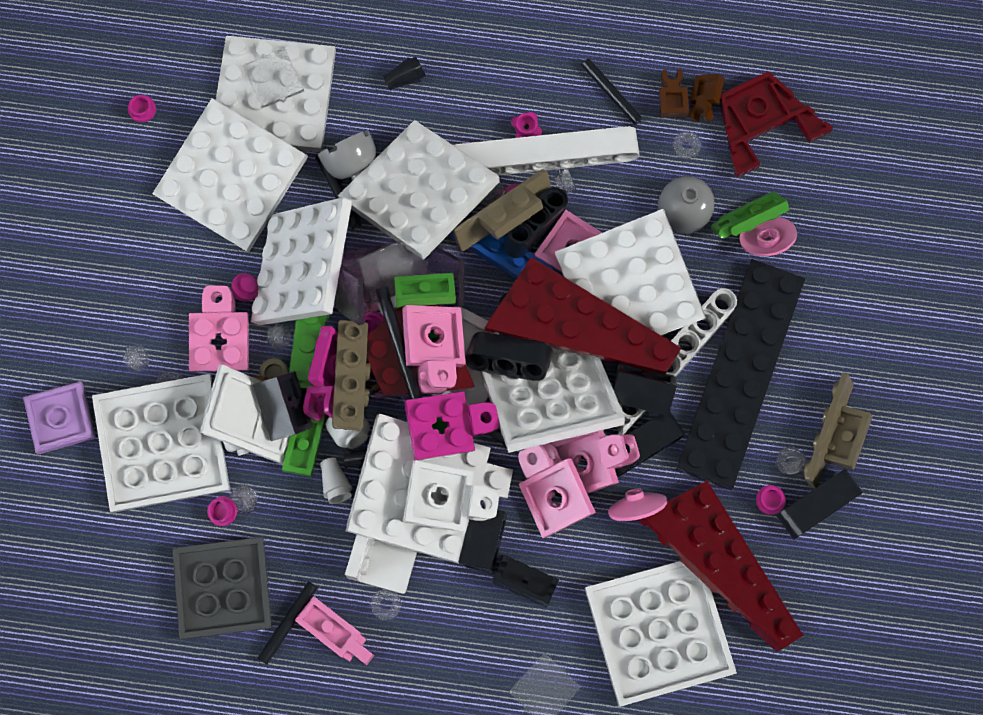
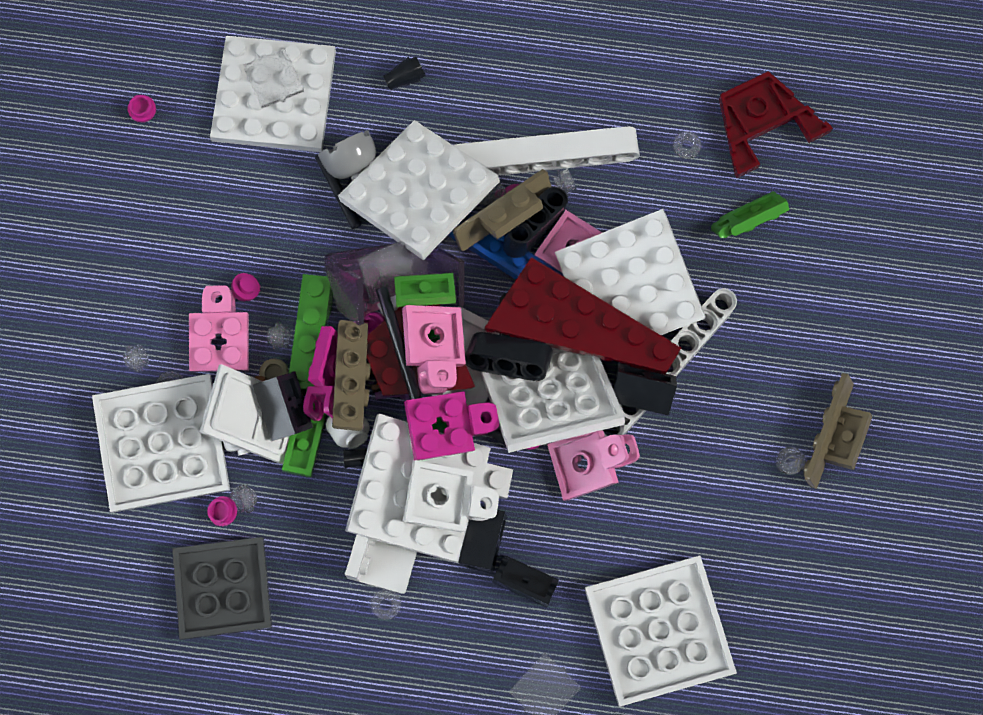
lavender plate [23,381,96,455] -> none
white plate [152,98,308,253] -> none
white plate [251,197,352,325] -> none
black bar [257,581,318,665] -> none
bright pink hinge [295,596,374,665] -> none
white cone [320,458,352,504] -> none
dark pink plate [511,112,542,138] -> none
bright pink plate [518,443,596,538] -> none
black bar [581,58,643,125] -> none
bright pink dish [608,488,667,521] -> none
black beam [615,412,685,478] -> none
dark red wing [637,481,804,652] -> none
reddish brown plate [658,69,689,118] -> none
light grey cylinder [658,176,714,234] -> none
black plate [676,259,805,490] -> none
reddish brown plate [690,74,725,123] -> none
bright pink dish [739,217,797,256] -> none
dark pink plate [756,485,786,515] -> none
black beam [776,468,863,540] -> none

